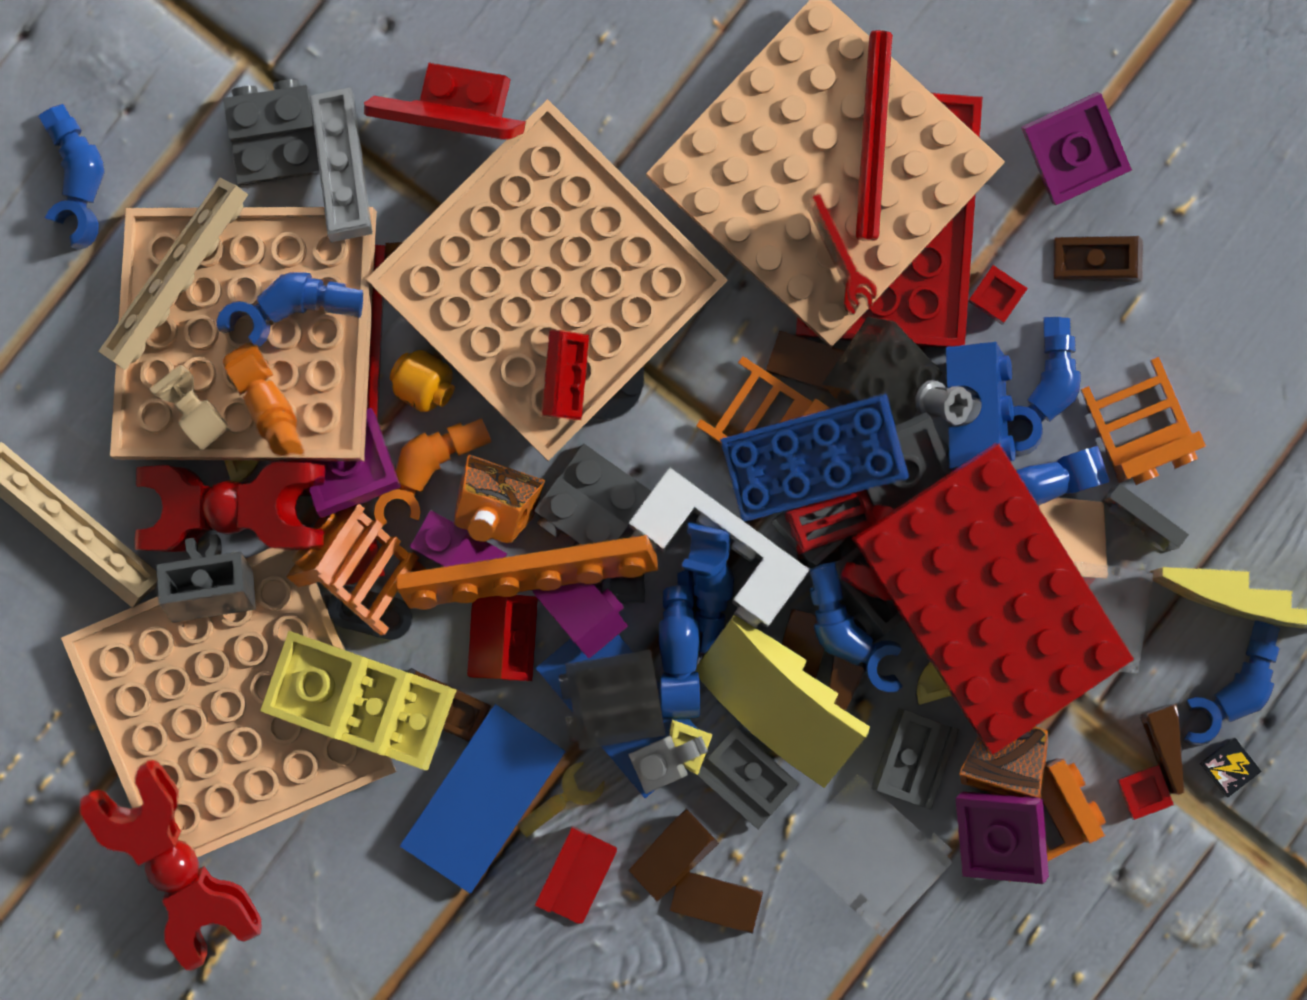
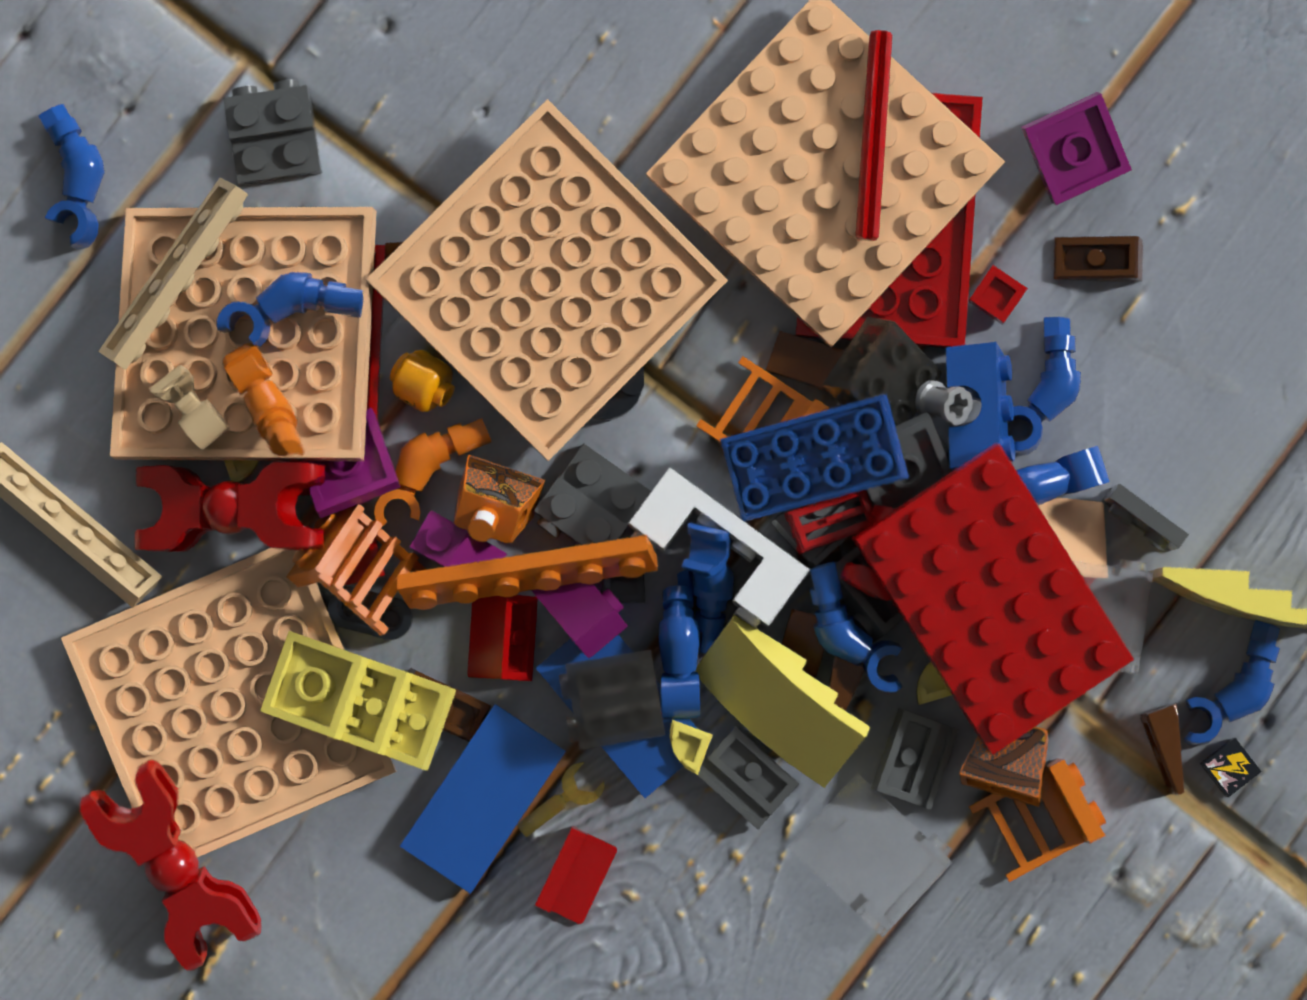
dark grey brick [157,534,256,623] -> none
light grey tile [310,87,373,242] -> none
red plate [364,62,526,140] -> none
red plate [542,330,589,420] -> none
light grey plate [628,736,708,793] -> none
reddish brown slope [628,808,719,902] -> none
reddish brown slope [669,872,763,934] -> none
red flag [808,193,877,315] -> none
magenta hinge [955,791,1049,884] -> none
orange plate [1080,357,1206,485] -> none
red plate [1117,765,1174,820] -> none

